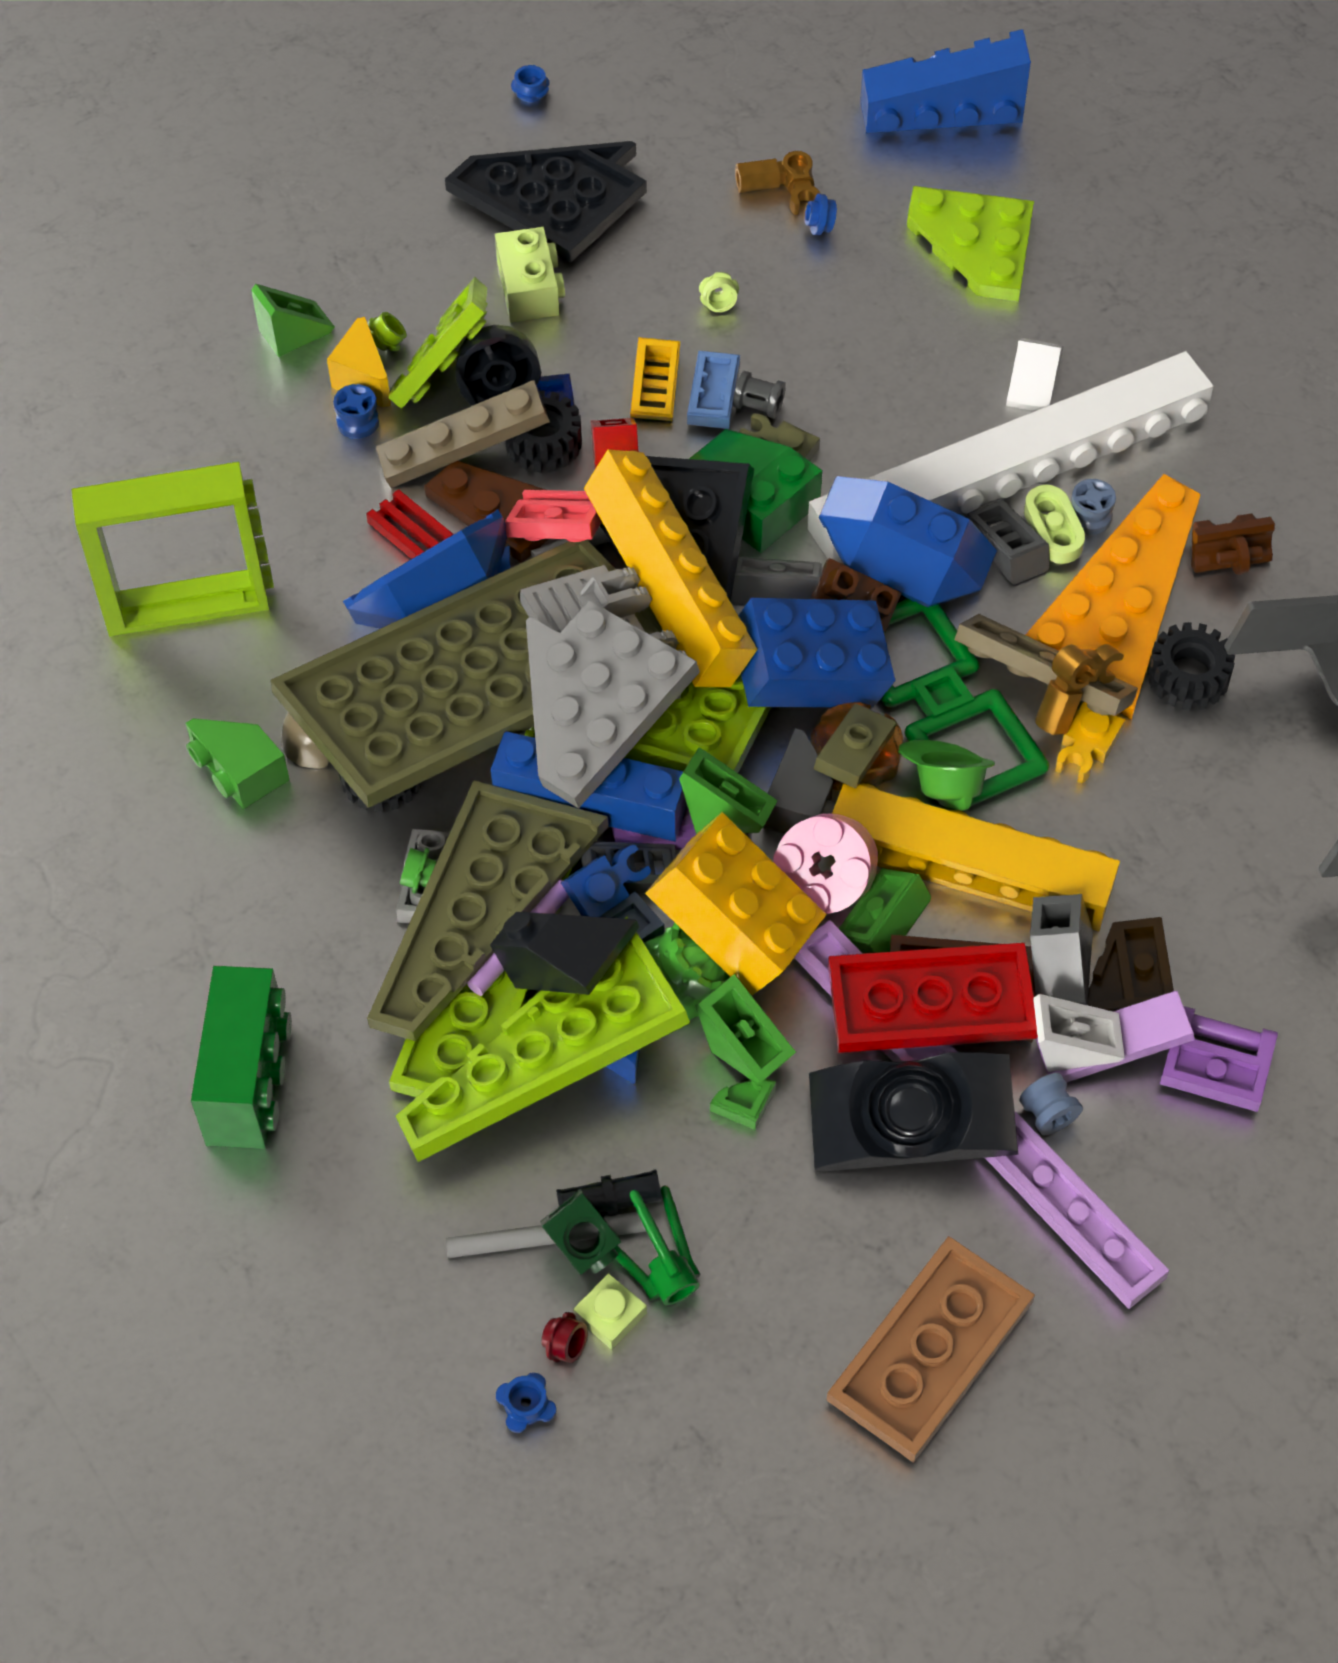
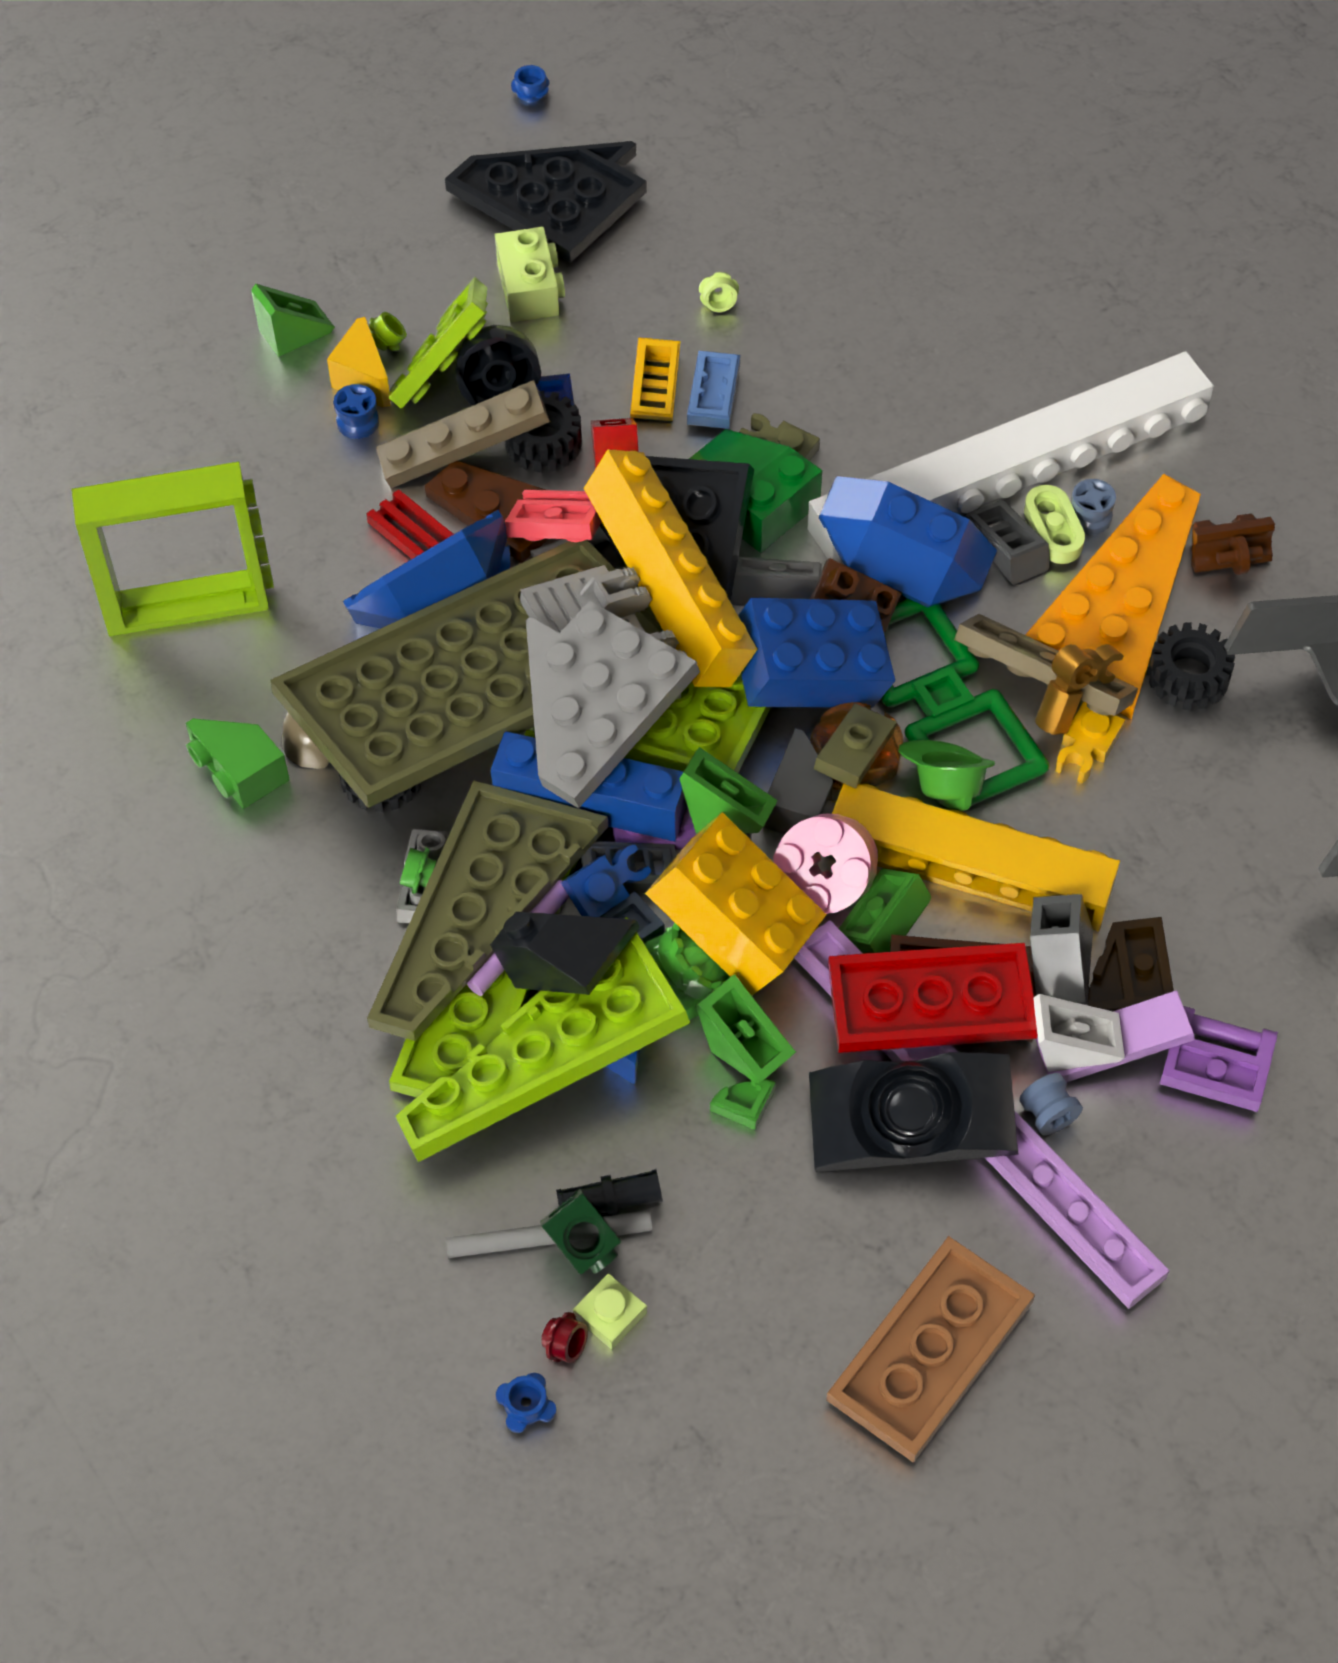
green brick [191,966,292,1149] -> none
green plant [614,1185,701,1306] -> none
dark grey bush [733,371,786,419] -> none
pearl gold bar [735,151,820,215] -> none
blue plate [805,194,837,236] -> none
blue wedge [860,29,1031,133] -> none
lime plate [907,186,1034,301] -> none
white slope [1006,338,1063,411] -> none

